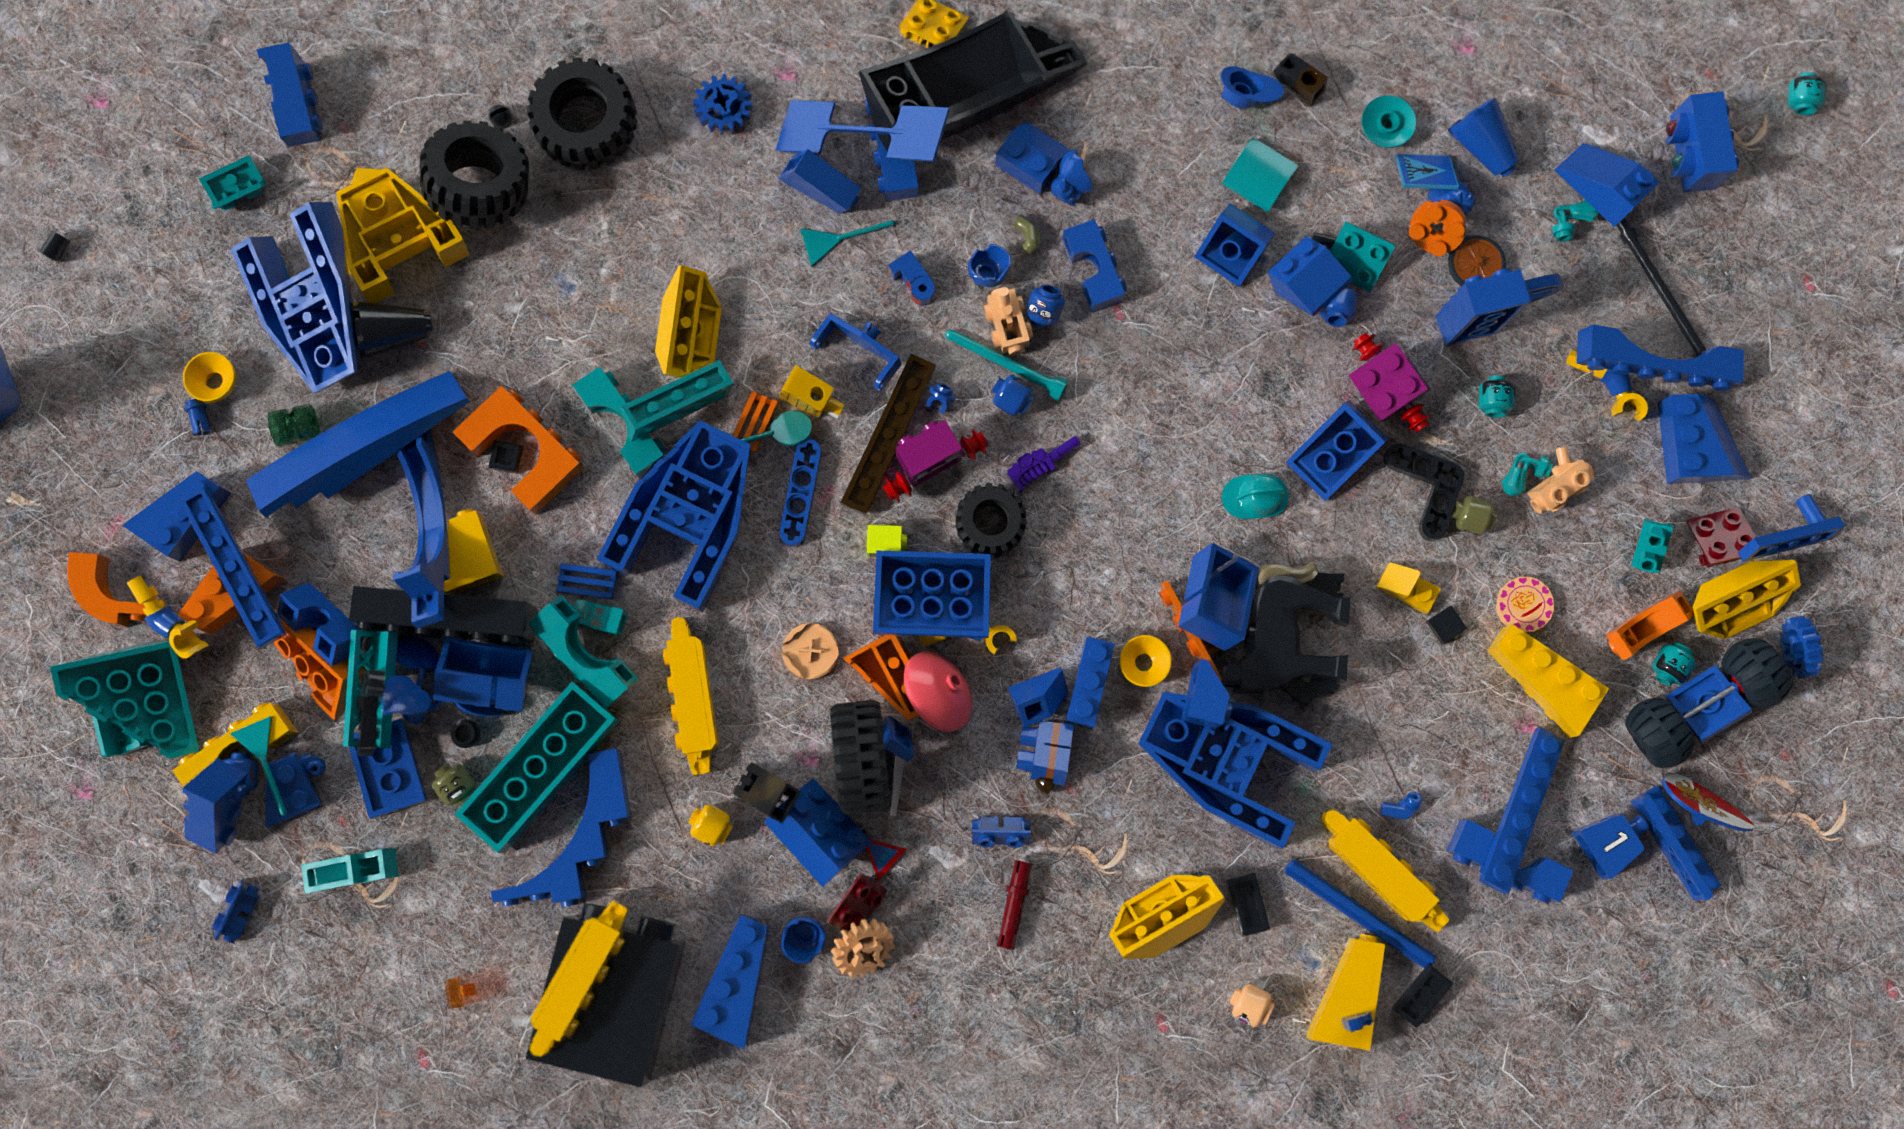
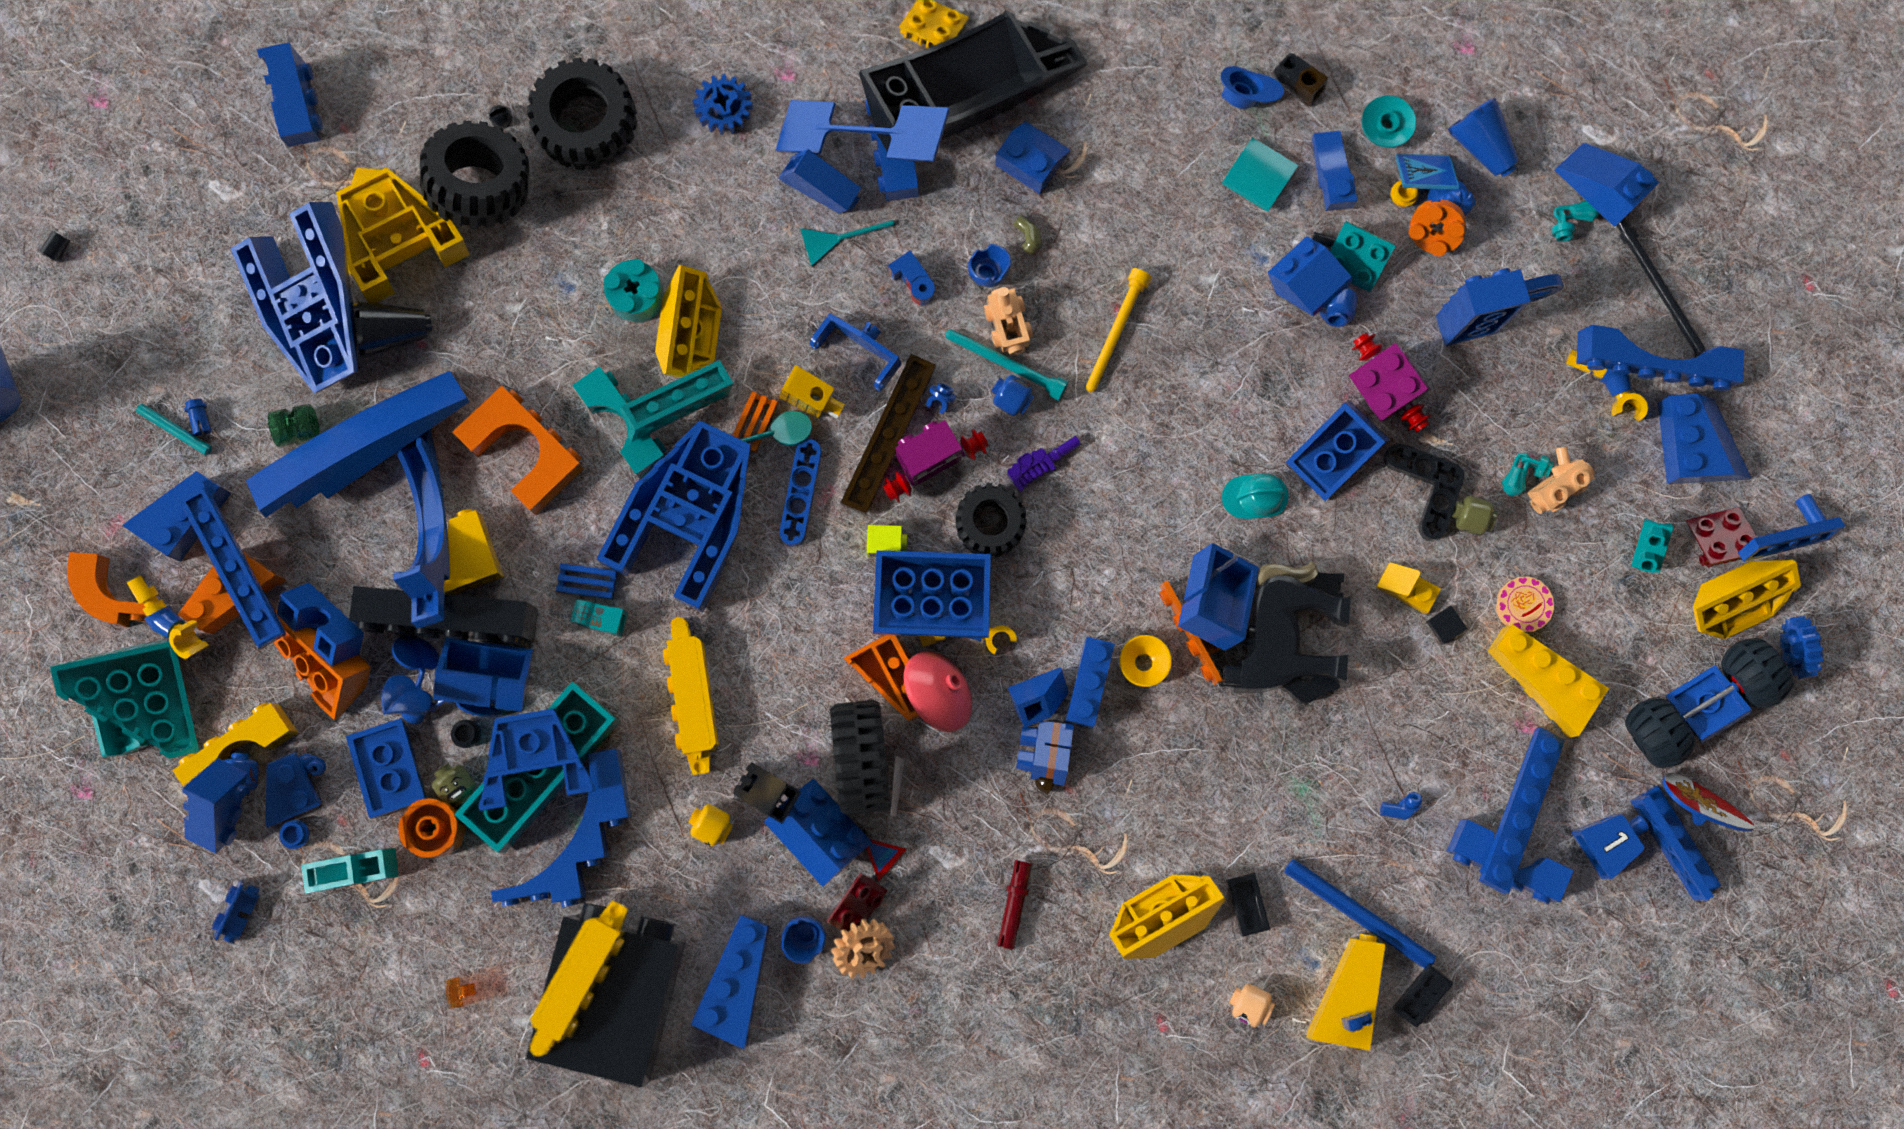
yellow piece [183,352,237,403] -> none
teal bracket [199,154,268,212] -> none
teal piece [230,716,286,816] -> none
teal fence [343,630,398,748] -> none
black beam [357,670,385,756] -> none
black tile [488,441,523,474] -> none
teal arch [528,594,639,708] -> none
light nougat tile [782,623,839,680] -> none
blue plate [882,716,914,763] -> none
blue hinge [972,816,1031,848] -> none
blue head [1025,284,1065,328] -> none
blue hair [1050,149,1094,206] -> none
blue arch [1062,219,1127,313] -> none
blue wedge [1138,692,1332,849] -> none
blue slope [1181,658,1232,729] -> none
blue slope [1194,203,1276,287] -> none
yellow hinge [1320,809,1449,932] -> none
dark orange wheel [1448,235,1506,286] -> none
teal head [1478,375,1516,418] -> none
orange arch [1606,590,1694,661] -> none
teal head [1651,643,1696,686] -> none
blue piece [1666,91,1739,193] -> none
teal head [1787,72,1827,116] -> none
none -> teal bar [136,403,212,456]
none -> blue plate [279,820,310,849]
none -> orange brick [398,798,465,858]
none -> blue wing [479,709,595,811]
none -> teal brick [604,259,664,323]
none -> yellow piece [1086,268,1152,393]
none -> blue slope [1312,131,1357,211]
none -> yellow plate [1390,180,1418,207]

